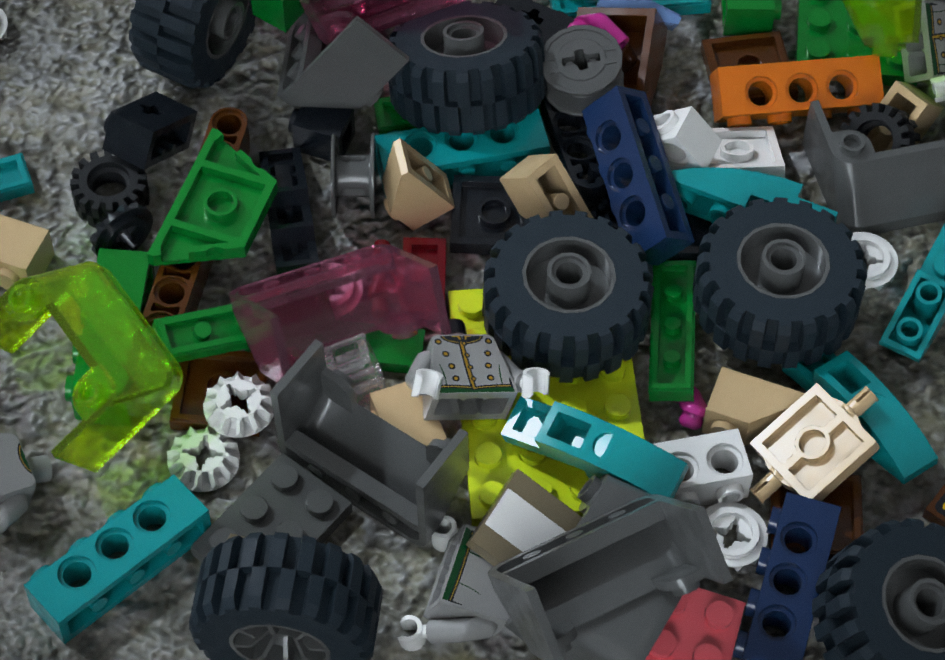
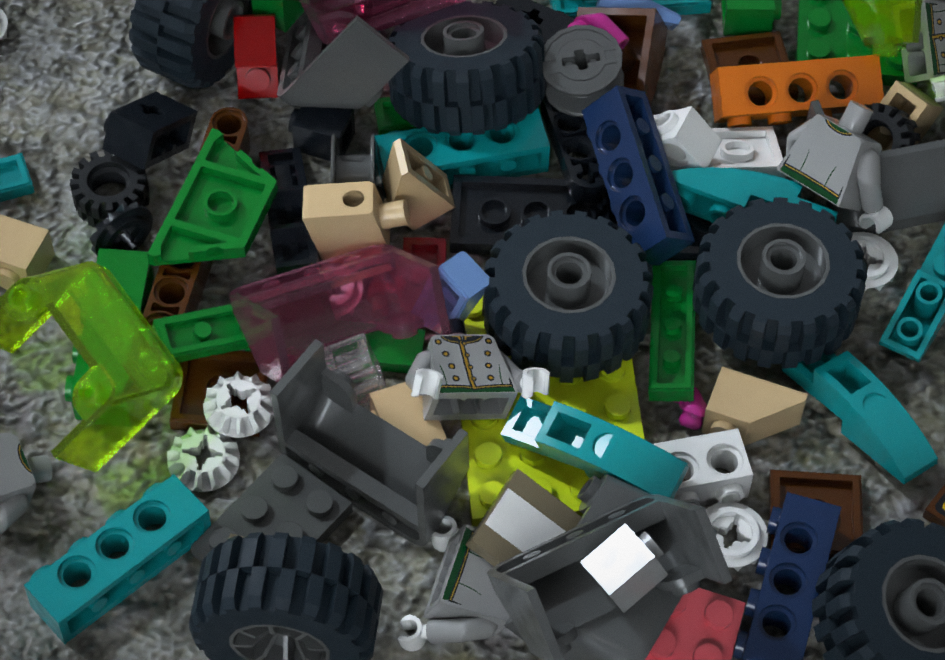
tan slope [499,153,594,219] -> none
tan plate [749,383,880,504] -> none
none -> red slope [233,13,279,99]
none -> tan torso [302,181,410,265]
none -> medium blue slope [417,251,490,335]
none -> brick [581,523,668,613]
none -> light grey torso [777,100,893,234]

